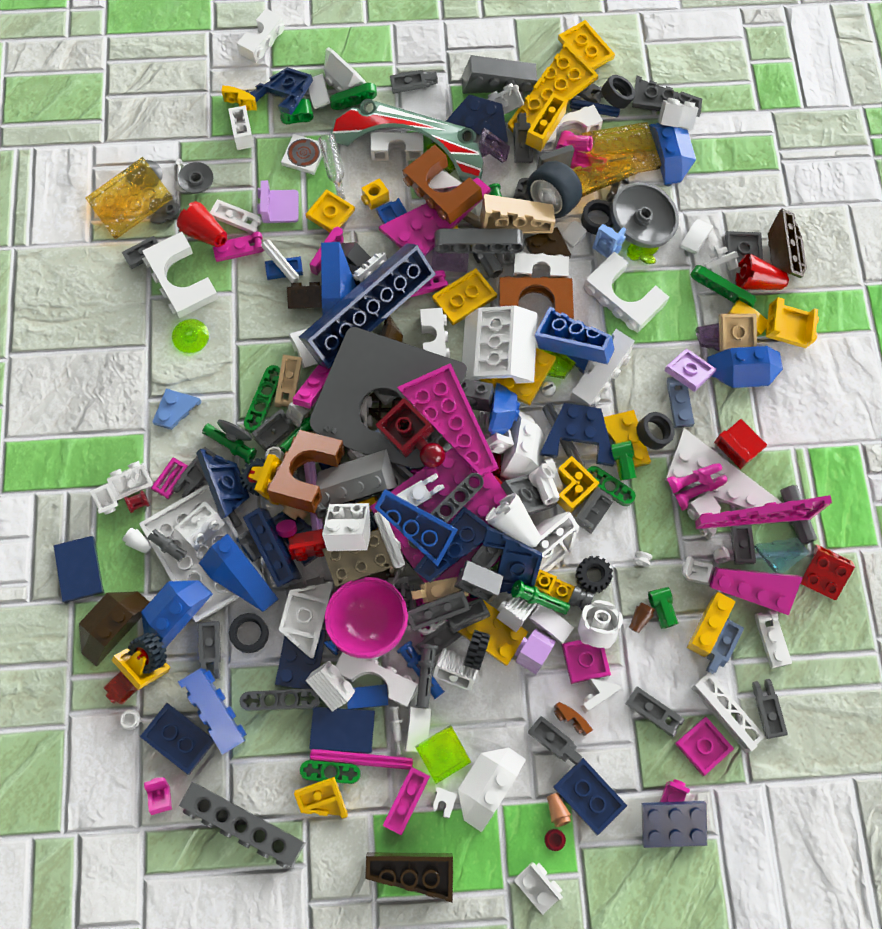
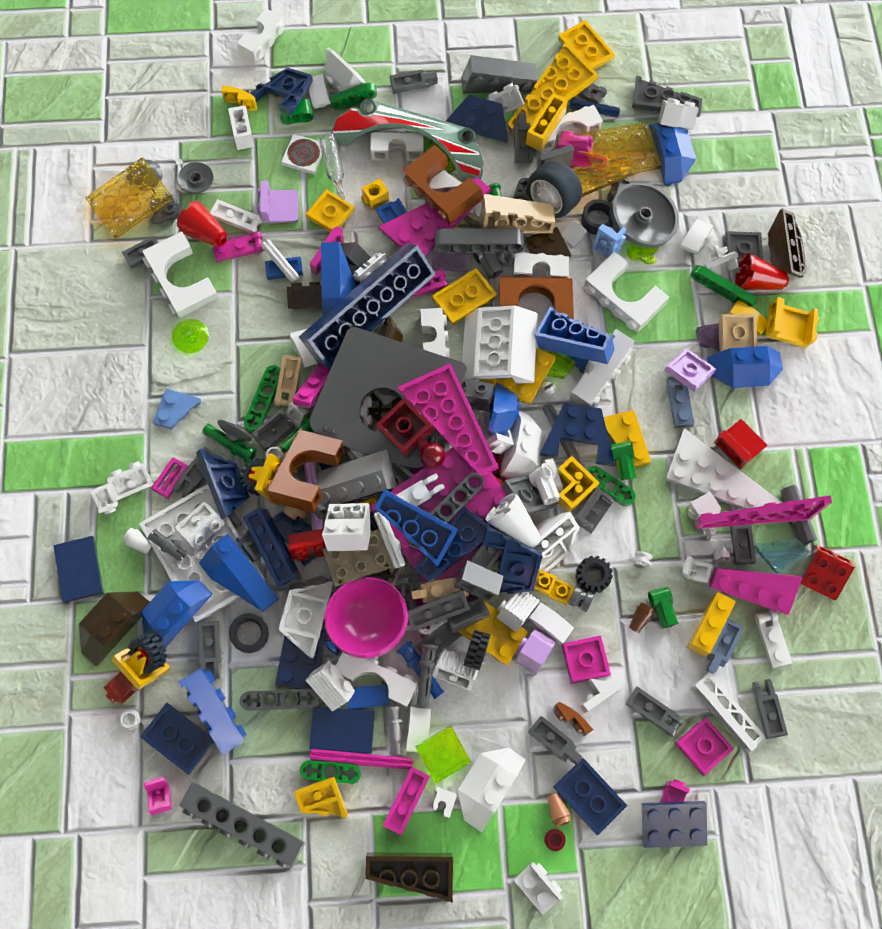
dark red bush [124,490,150,514] -> none
dark pink tile [276,520,297,538] -> none
clear purple slope [479,128,510,163] -> none
green pin [511,580,570,615] -> none
white brick [578,600,623,649] -> none
black tyre [601,75,635,109] -> none
black tyre [636,412,675,450] -> none
dark pink piece [667,463,728,511] -> none

